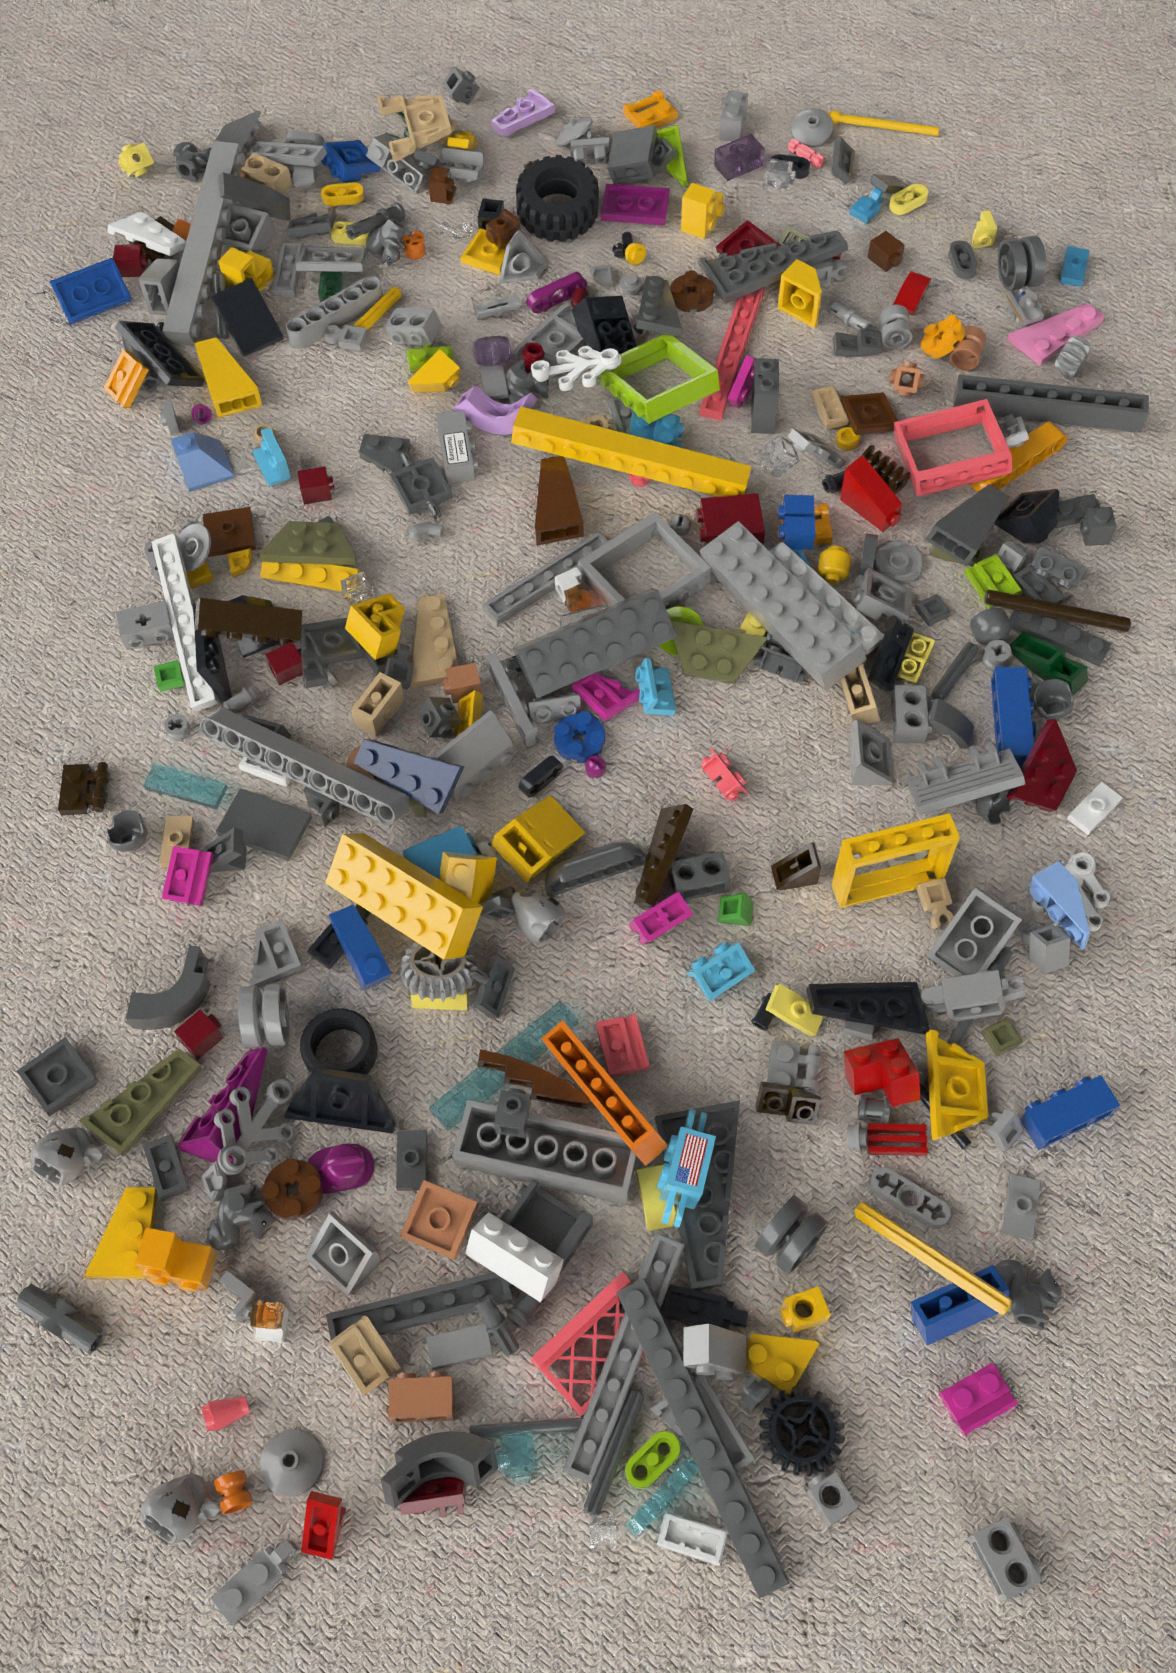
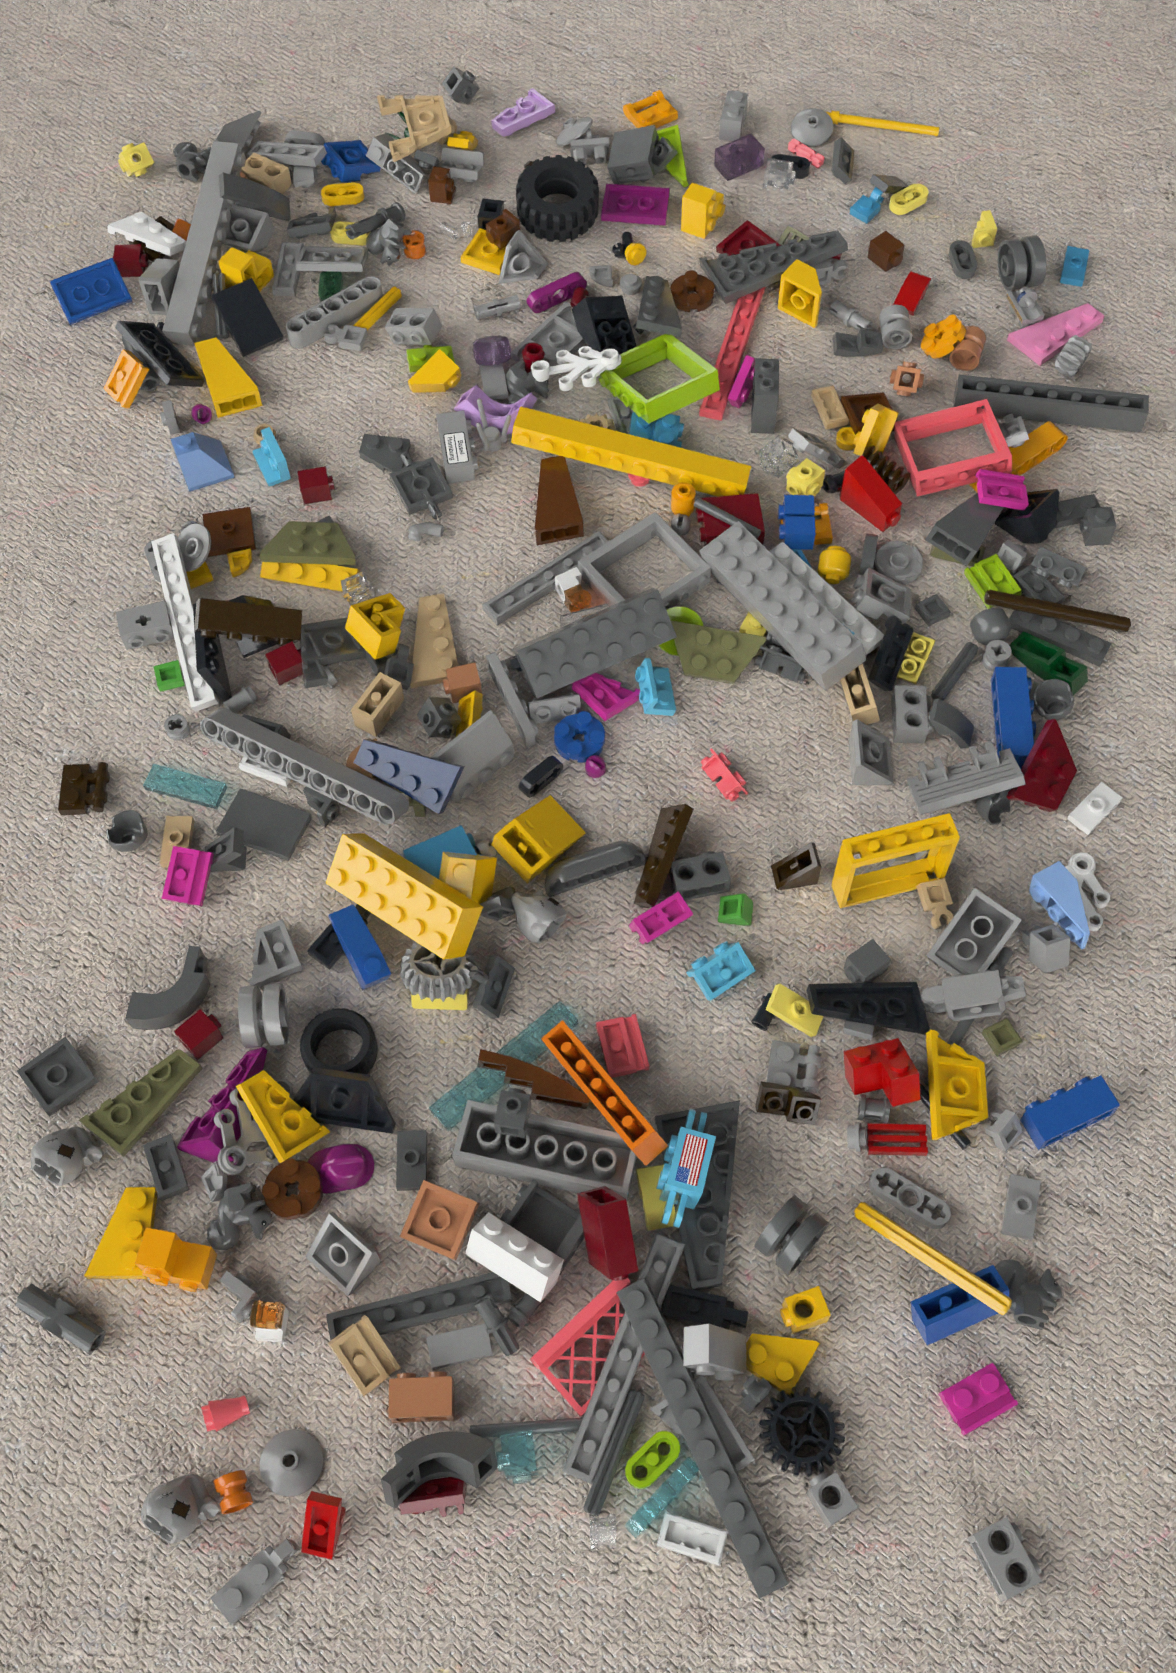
none -> yellow wing [236,1070,330,1163]
none -> light grey plant [476,398,511,452]
none -> dark red brick [577,1186,638,1281]
none -> light orange brick [671,483,696,517]
none -> dark grey bar [694,498,761,539]
none -> light yellow brick [786,458,825,496]
none -> dark grey brick [844,939,891,983]
none -> yellow bracket [853,404,899,456]
none -> dark pink plate [975,469,1029,510]

